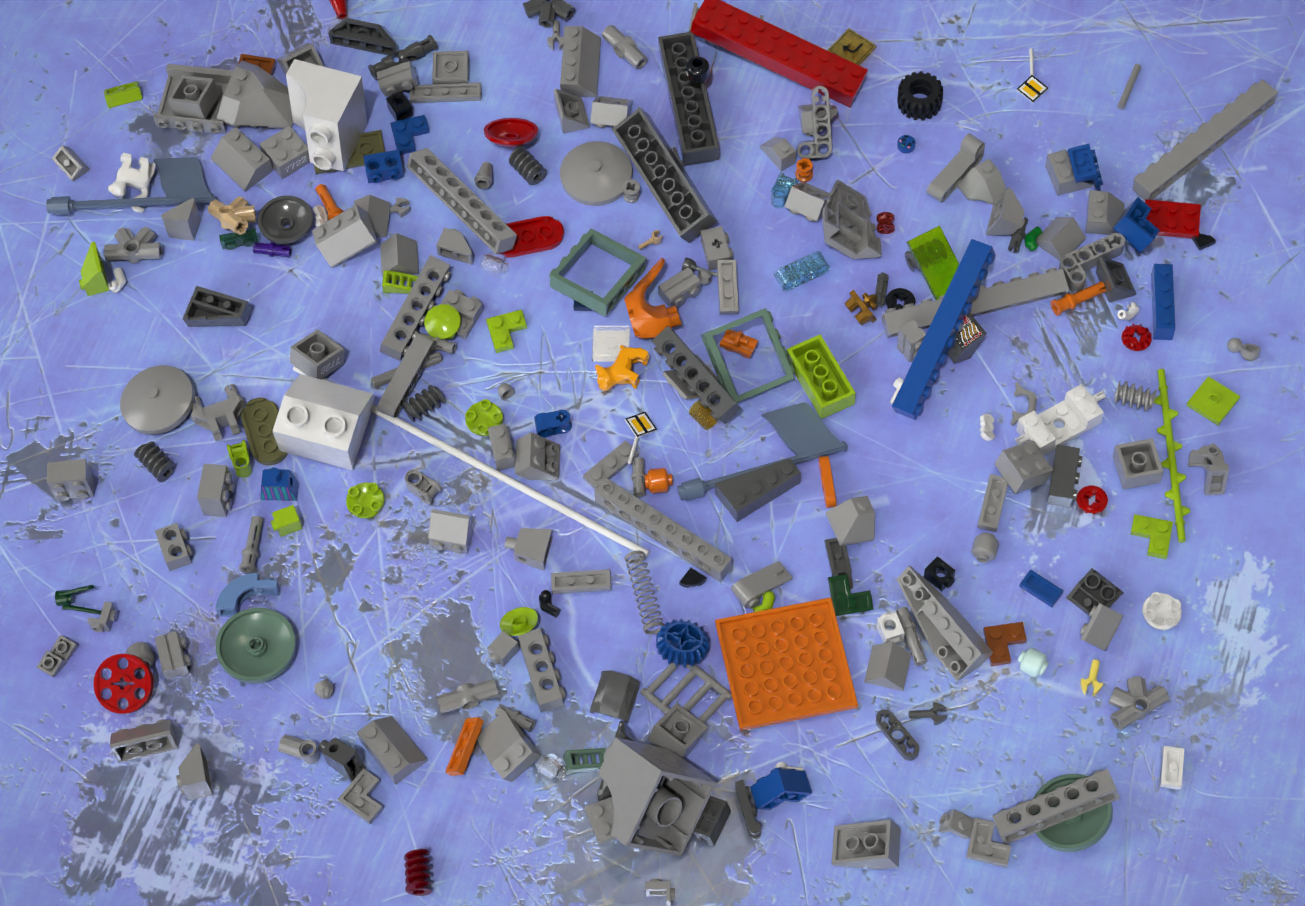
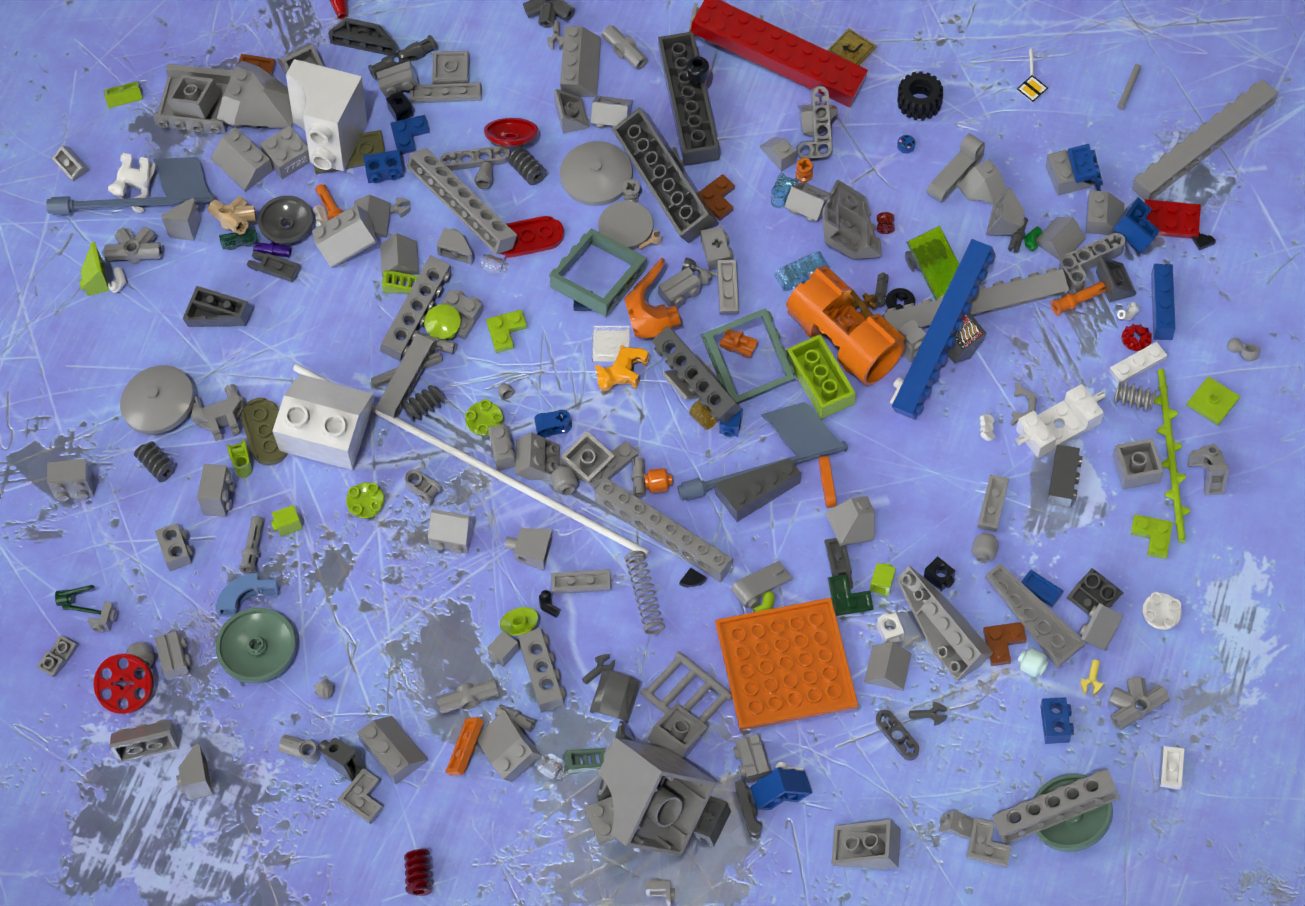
blue torso [261,467,299,501] -> none
light grey brick [290,329,344,379] -> none
piece [625,412,657,464] -> none
blue gear [656,618,710,668] -> none
light grey pin [896,607,927,666] -> none
light grey brick [994,441,1053,494] -> none
red gear [1076,485,1108,515] -> none
none -> dark grey hinge [247,251,300,282]
none -> light grey beam [440,146,510,171]
none -> light grey head [551,466,578,495]
none -> light grey slope [560,431,615,483]
none -> dark grey bar [582,654,615,684]
none -> light grey tile [598,201,653,250]
none -> dark orange plate [699,174,735,221]
none -> blue brick [719,408,743,437]
none -> light grey brick [733,734,770,783]
none -> orange cylinder [786,266,905,386]
none -> lime brick [870,563,896,597]
none -> light grey wing [985,563,1086,668]
none -> blue brick [1040,697,1074,744]
none -> white plate [1109,341,1168,384]

